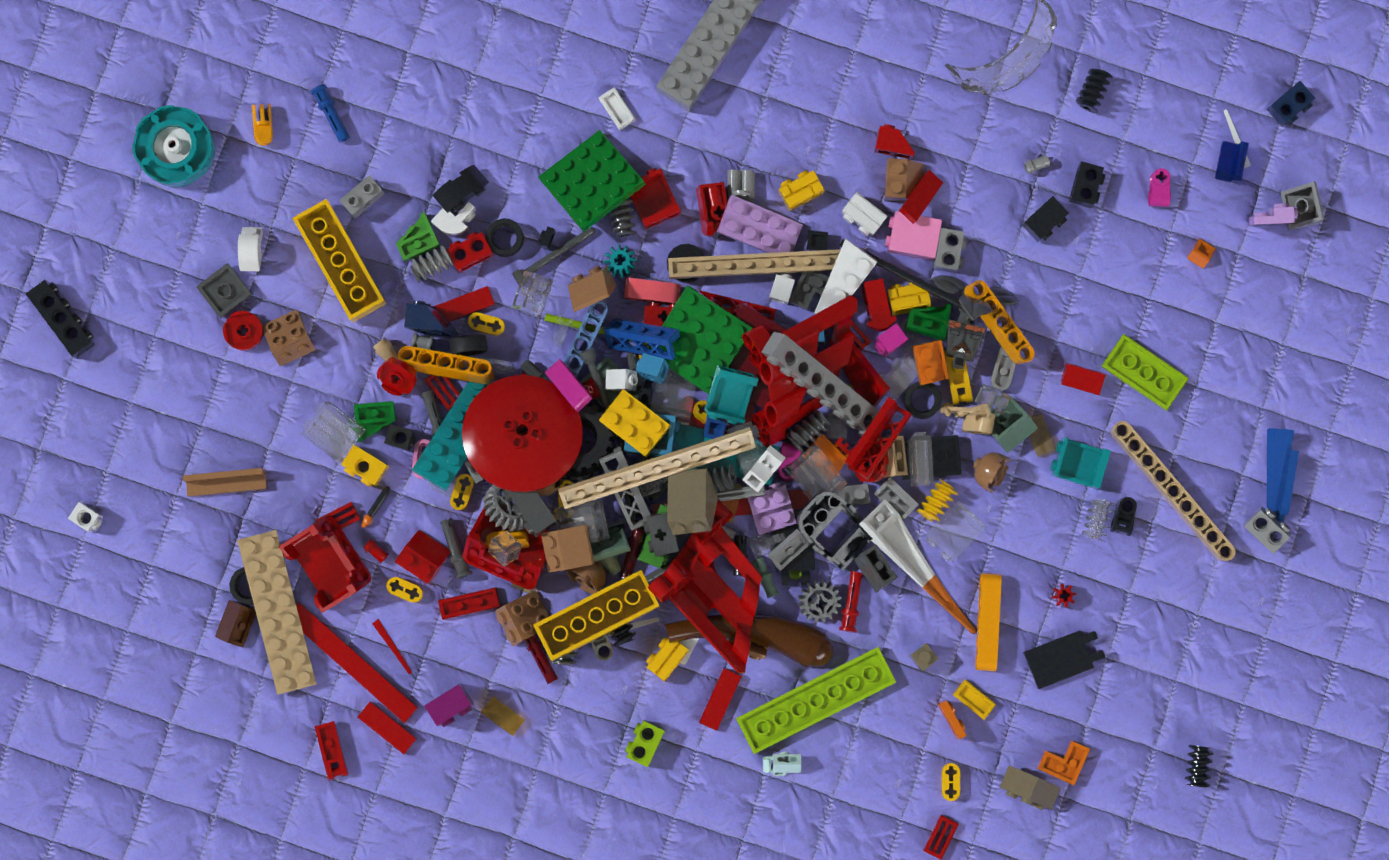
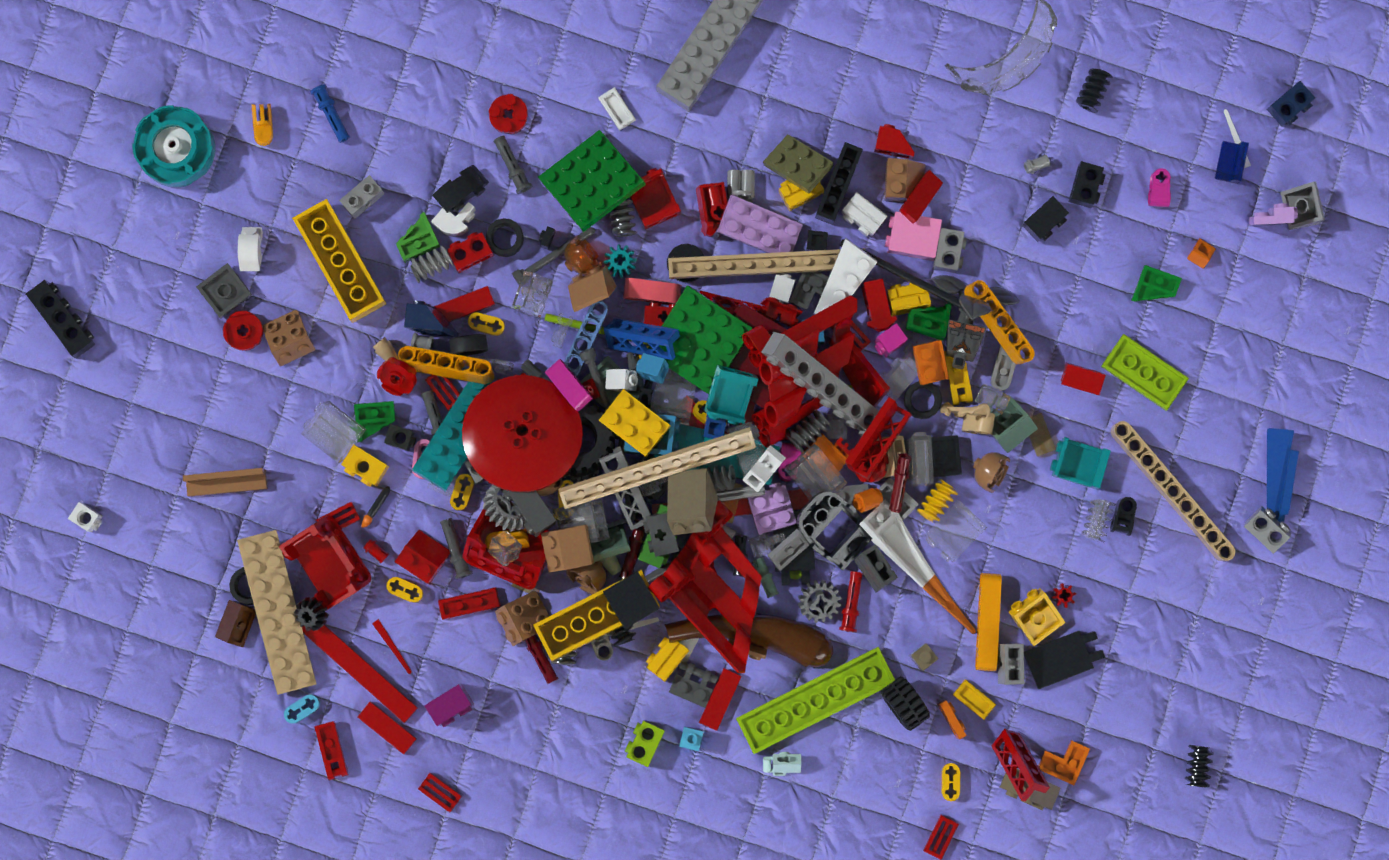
clear yellow tile [481,696,525,736] -> none
none -> medium azure beam [284,695,320,723]
none -> black gear [294,597,329,631]
none -> red tile [418,773,462,813]
none -> red plate [489,94,528,134]
none -> dark grey pin [493,135,533,194]
none -> clear orange cylinder [564,235,602,275]
none -> black slope [603,571,660,629]
none -> dark grey plate [669,661,718,708]
none -> medium azure brick [679,726,704,751]
none -> red hinge [759,297,803,327]
none -> olive plate [763,134,834,194]
none -> black brick [815,142,863,225]
none -> orange brick [852,488,883,513]
none -> black tyre [881,676,930,731]
none -> dark red pin [889,453,912,513]
none -> red fence [991,729,1050,802]
none -> light grey brick [998,643,1024,685]
none -> yellow plate [1008,588,1066,646]
none -> green wing [1131,265,1182,302]

